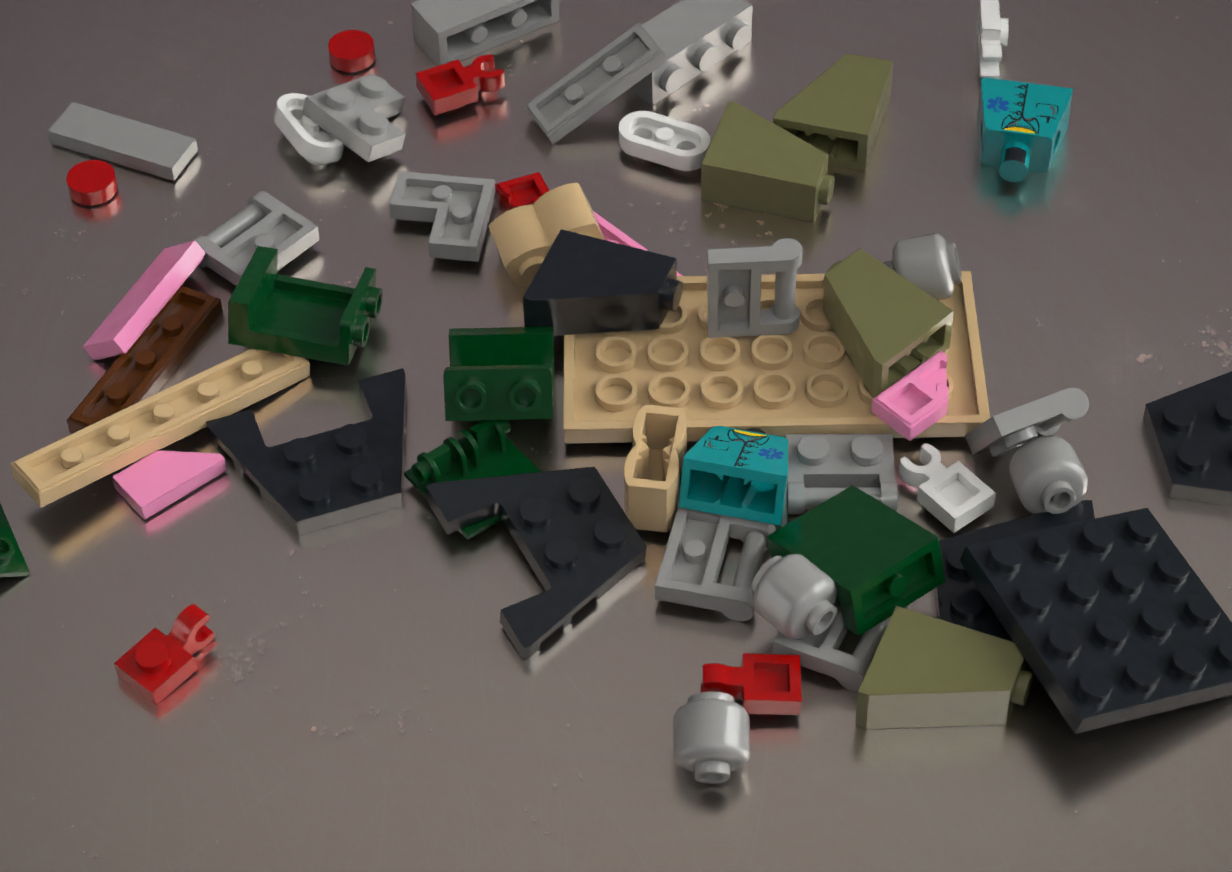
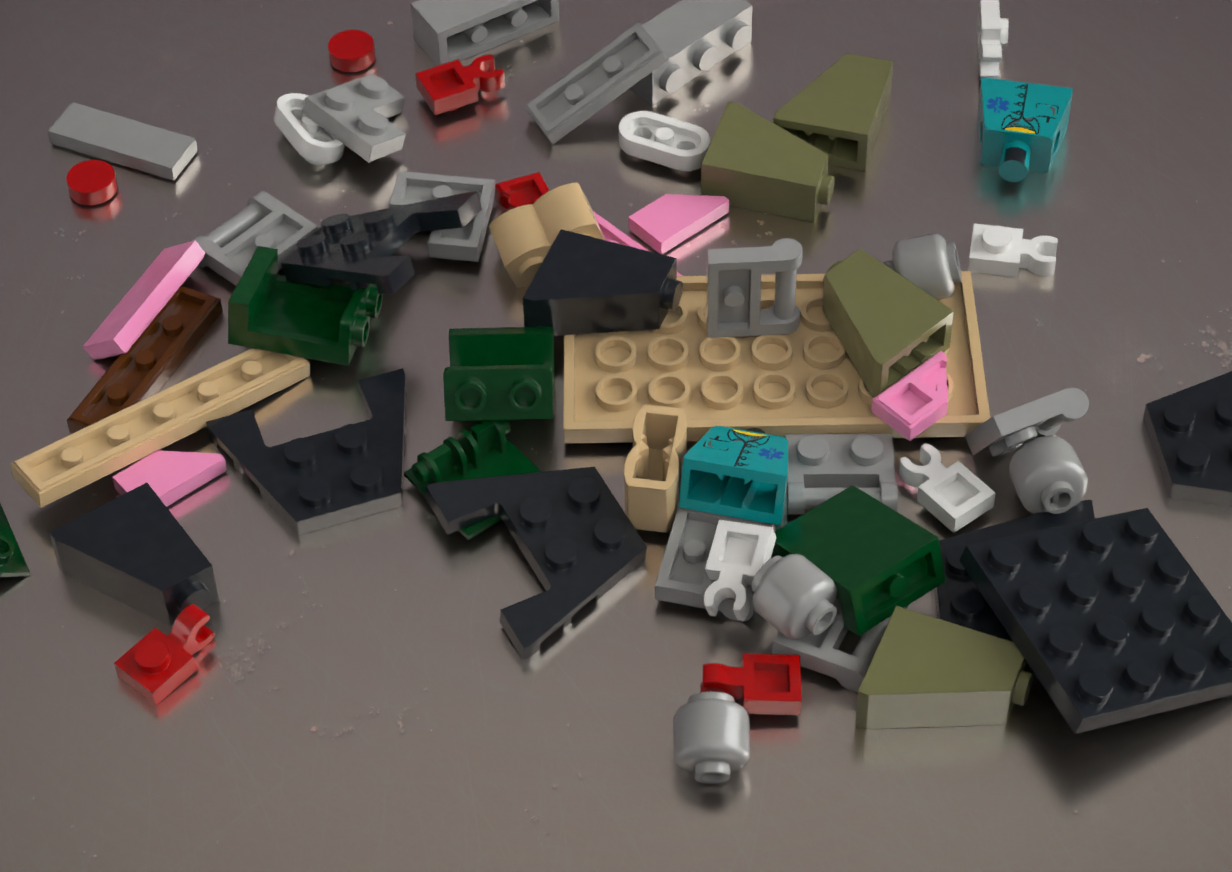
none -> black slope [49,483,219,626]
none -> black wing [281,191,482,295]
none -> bright pink tile [628,194,729,254]
none -> white plate [704,520,776,621]
none -> white plate [968,223,1058,278]

